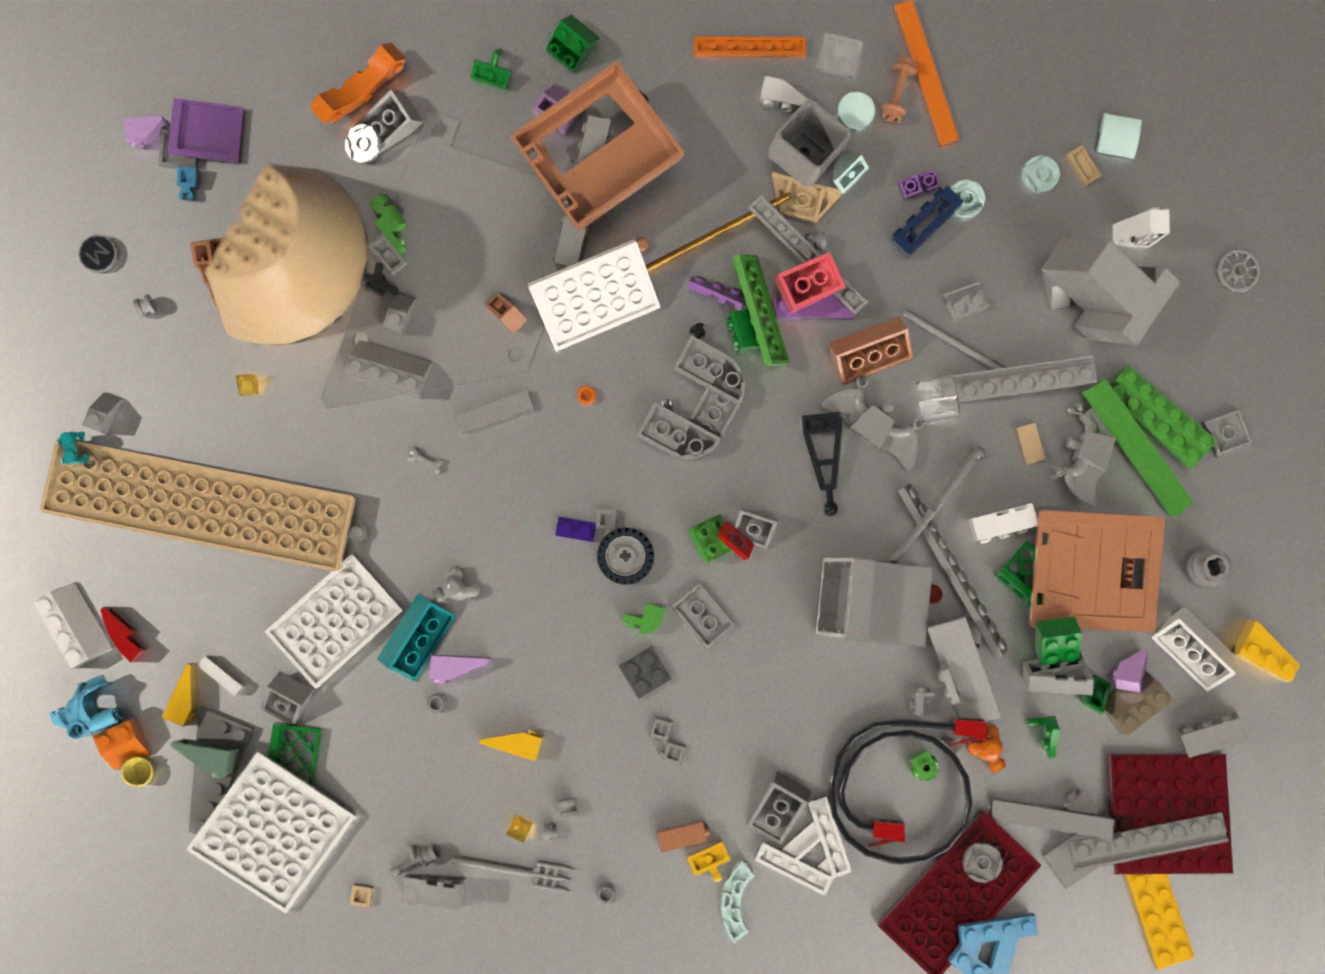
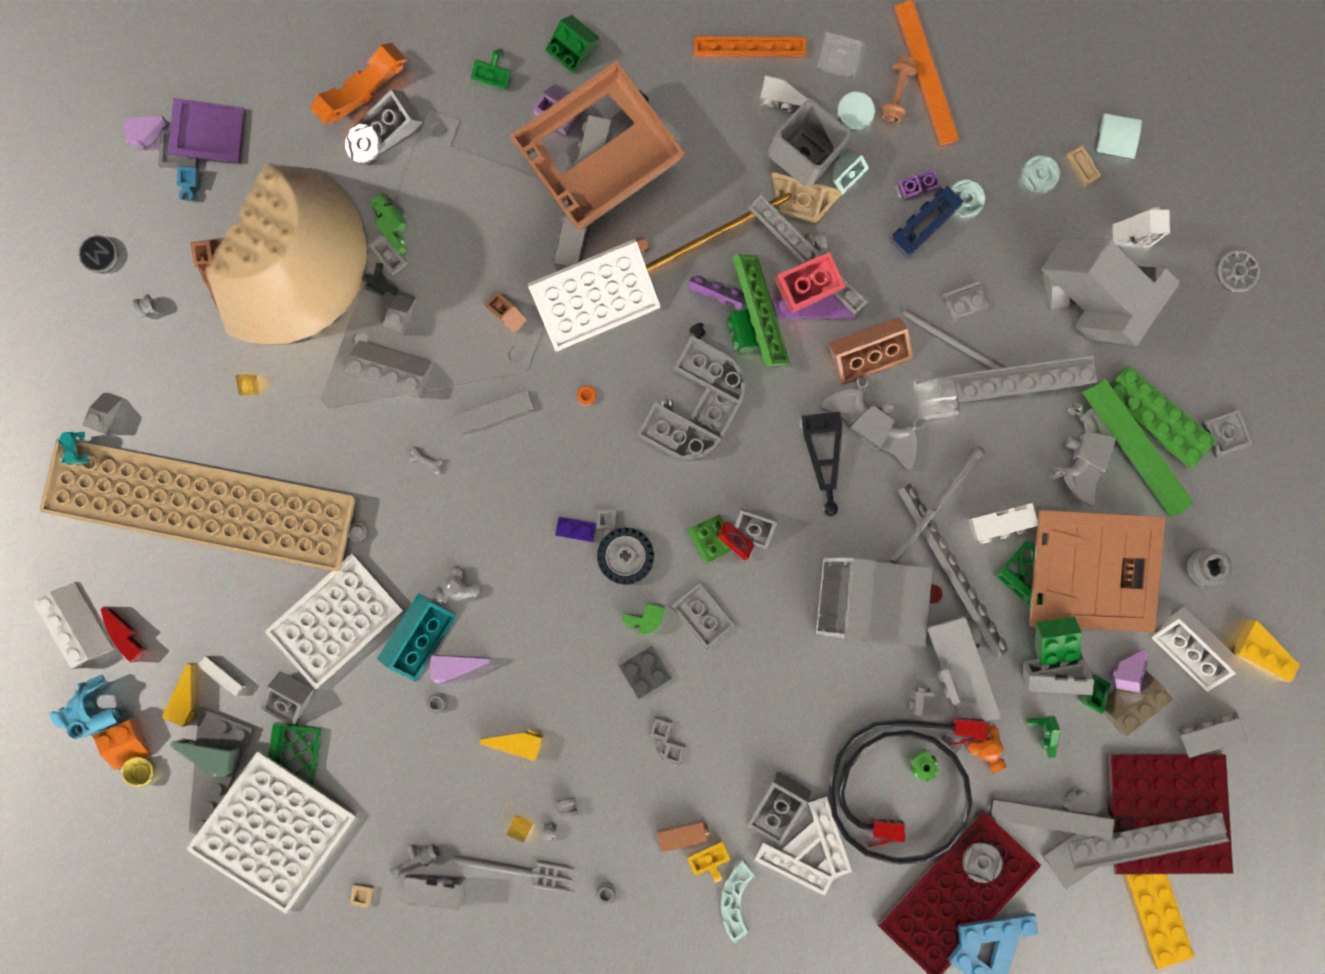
tan tile [1015,423,1046,465] -> none

